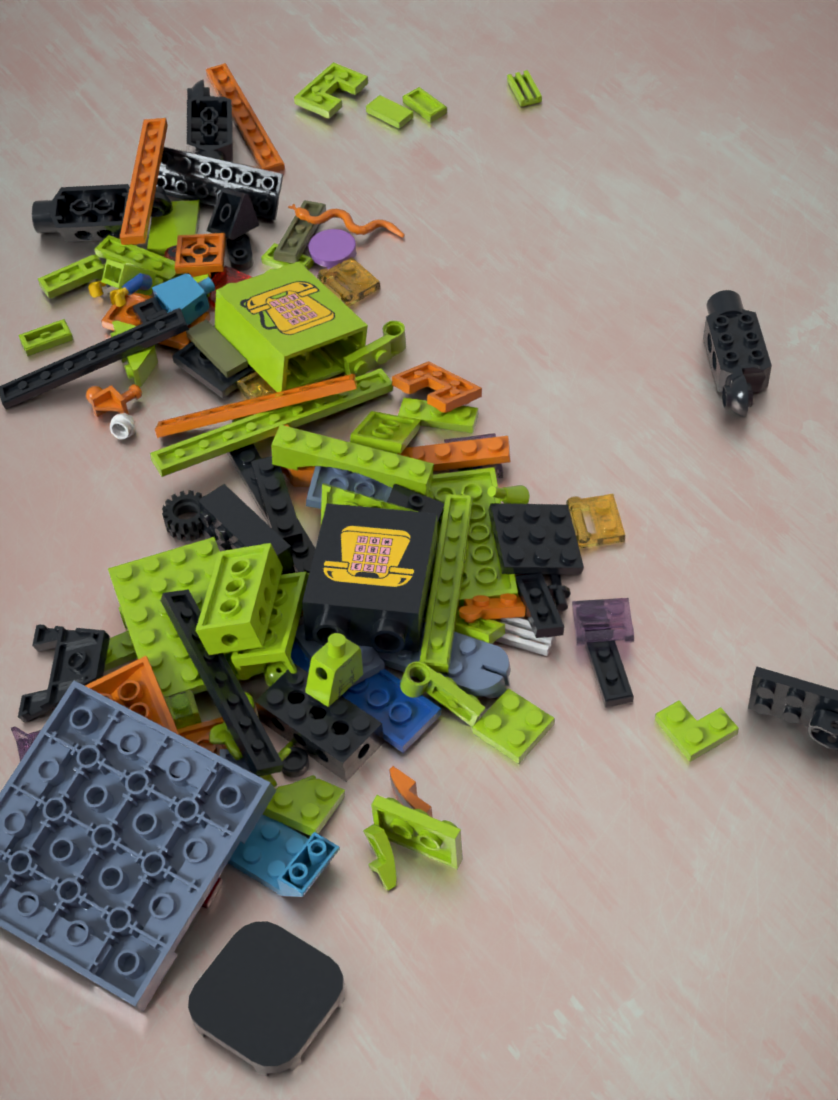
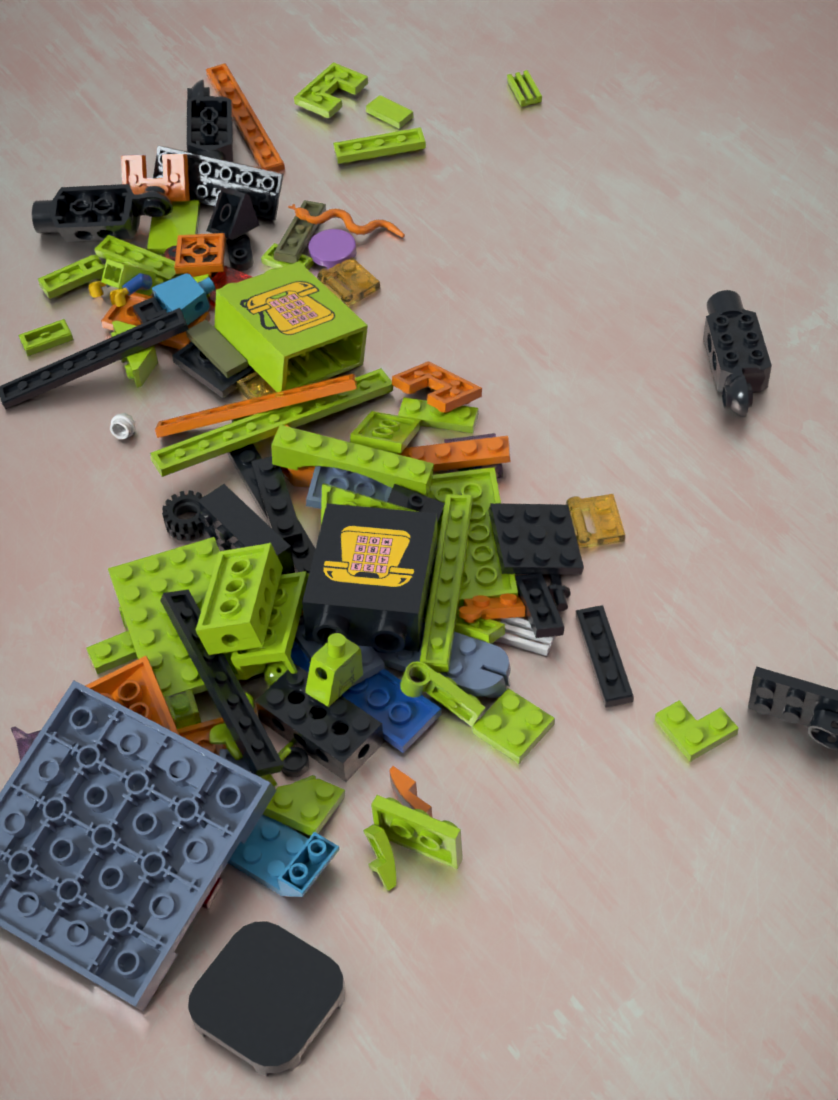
black wing [18,624,110,722] -> none
orange piece [86,384,142,417] -> none
orange plate [120,118,168,245] -> none
lime plate [343,321,406,377] -> none
lime tile [402,87,447,123] -> none
lime cone [488,485,530,504] -> none
clear purple plate [572,598,634,646] -> none
none -> plate [121,154,190,201]
none -> lime plate [333,127,426,164]

